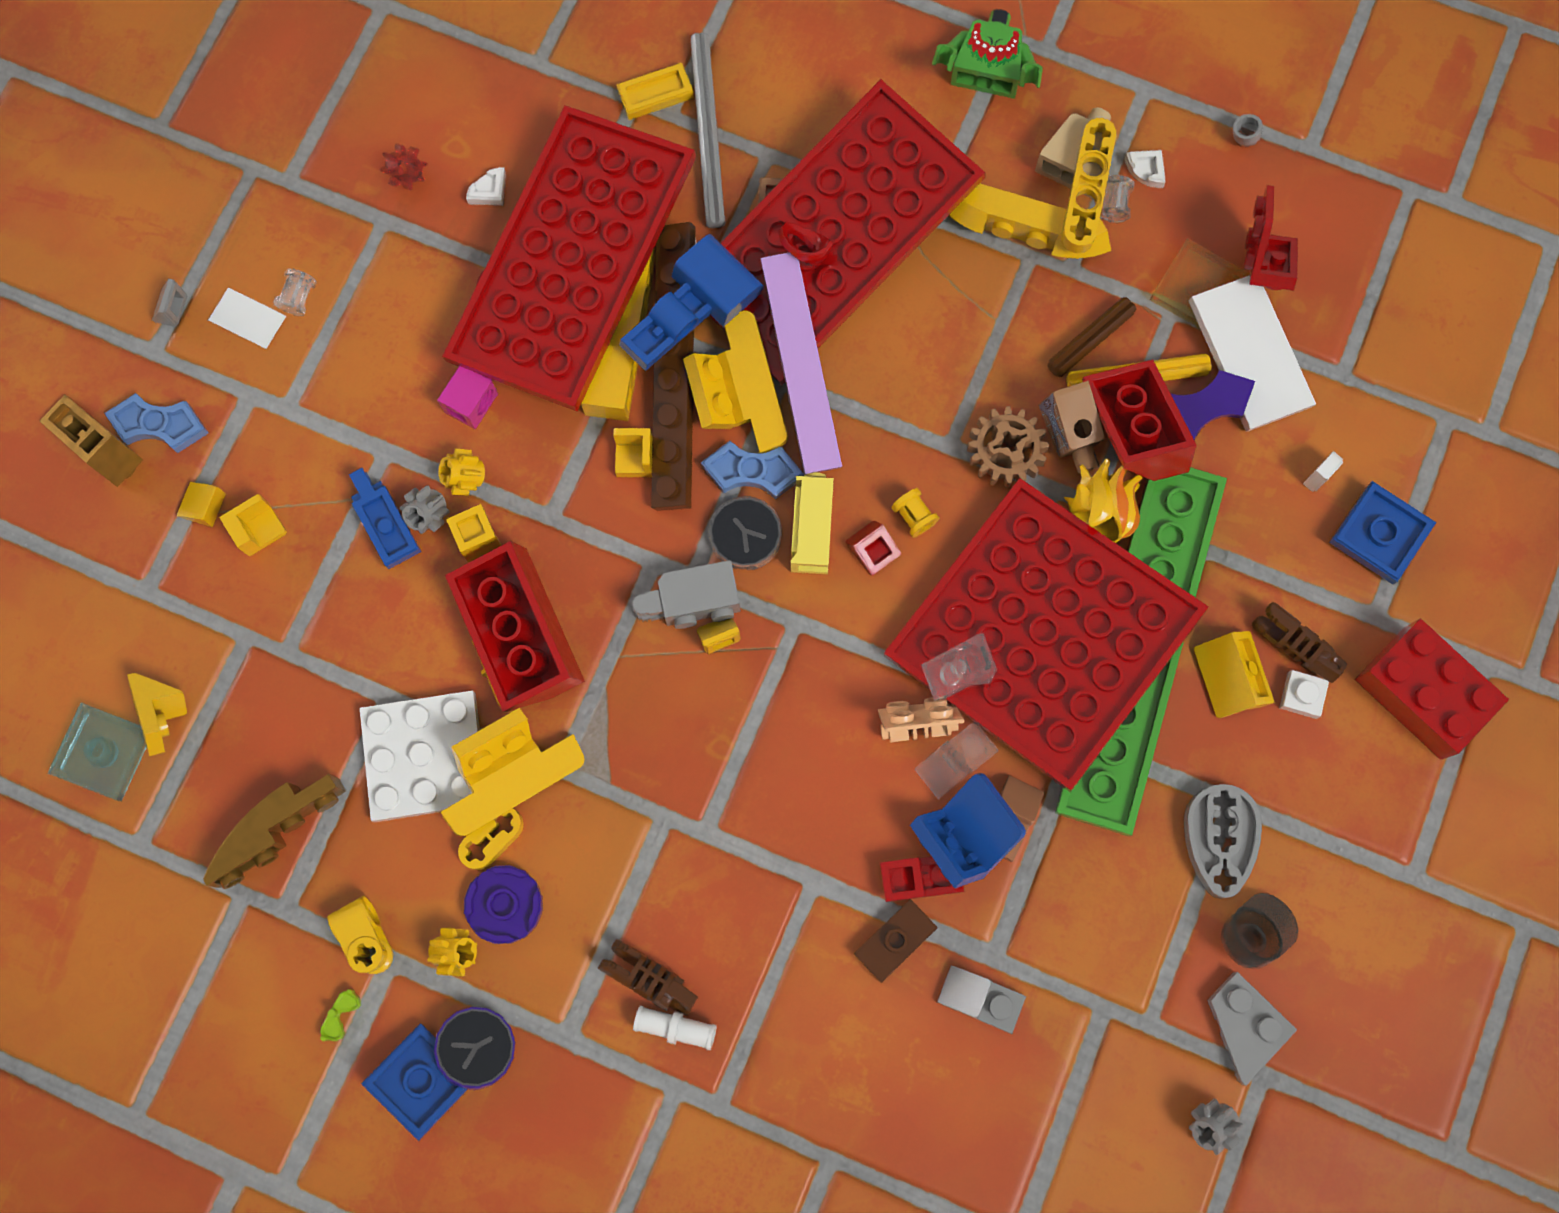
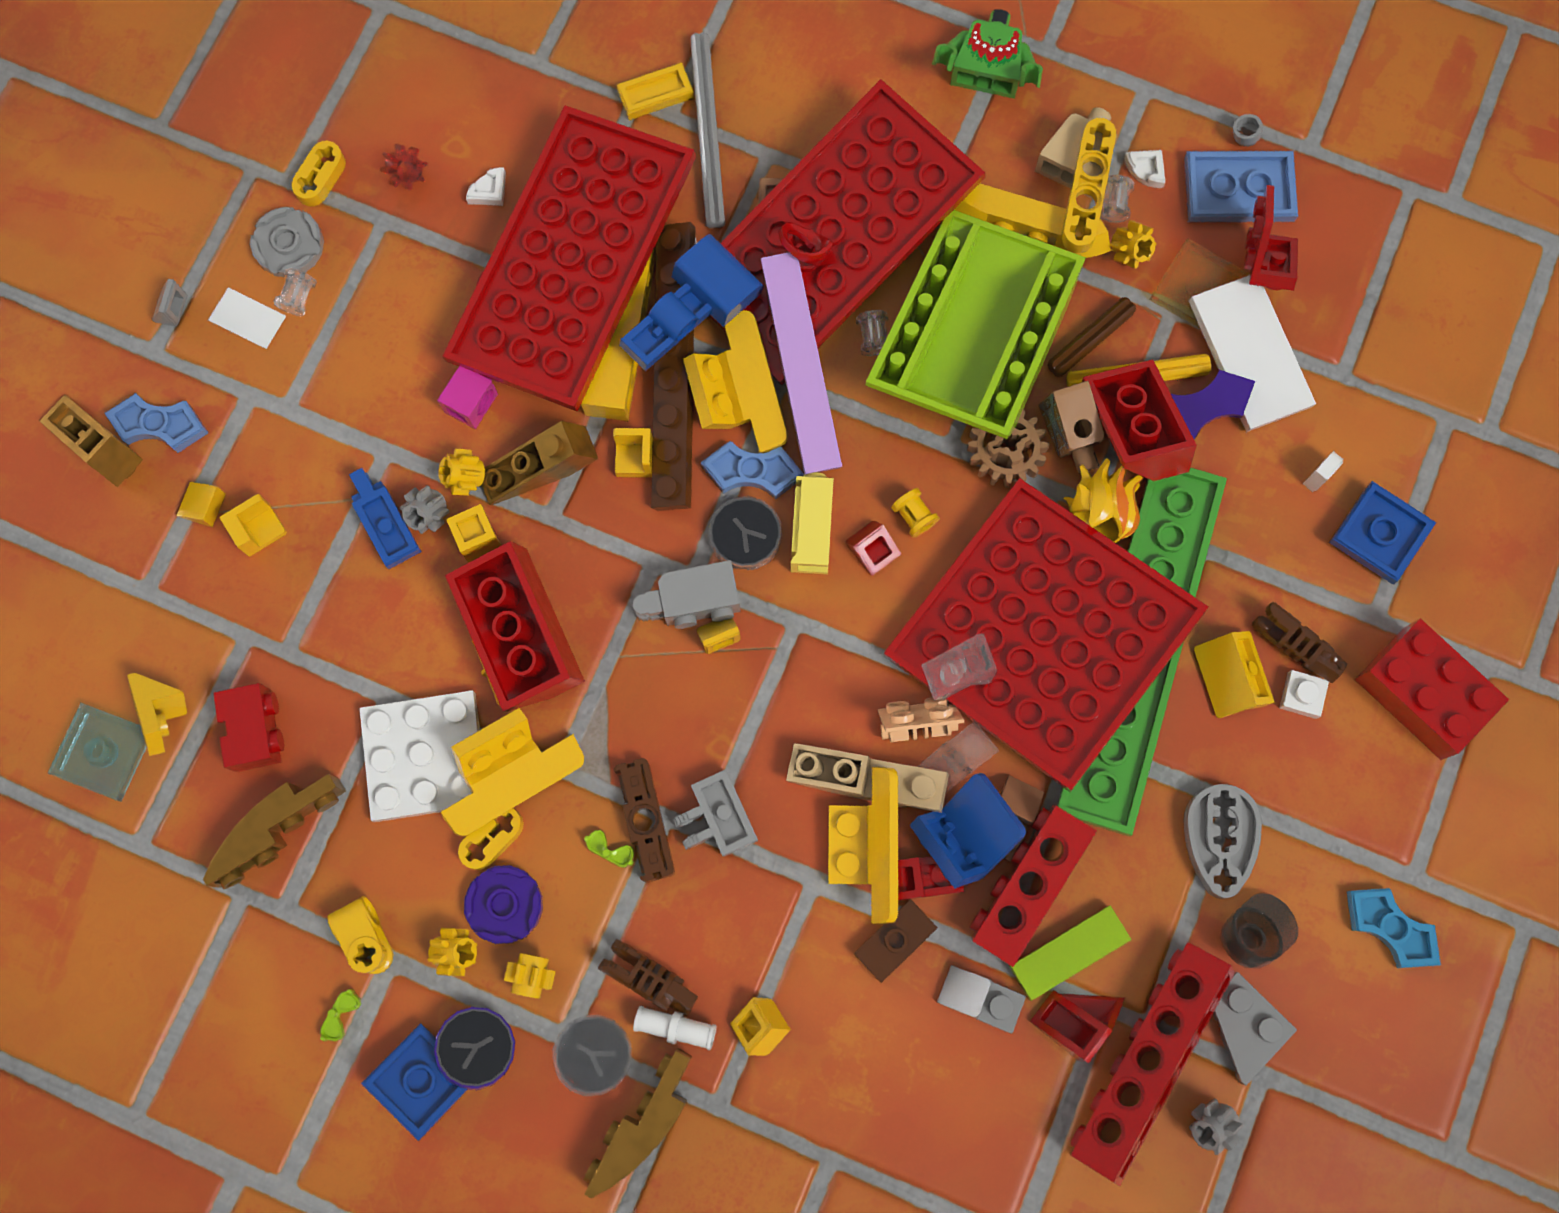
none -> red brick [213,683,285,772]
none -> light grey tile [250,207,324,278]
none -> yellow beam [291,141,346,207]
none -> pearl gold slope [482,421,598,505]
none -> yellow gear [504,953,556,999]
none -> clear tile [553,1015,632,1096]
none -> pearl gold slope [583,1049,692,1198]
none -> lime piece [584,830,634,868]
none -> reddish brown piece [614,758,675,882]
none -> light grey hinge [673,769,758,857]
none -> yellow slope [730,997,791,1056]
none -> tan slope [786,743,949,813]
none -> yellow plate [828,767,898,924]
none -> clear bush [856,310,889,356]
none -> lime slope [865,210,1086,439]
none -> red brick [969,804,1097,967]
none -> lime tile [1009,905,1132,1001]
none -> red slope [1030,990,1125,1064]
none -> red brick [1070,942,1235,1186]
none -> yellow gear [1110,220,1157,269]
none -> medium blue tile [1184,151,1298,222]
none -> dark azure tile [1346,888,1441,968]

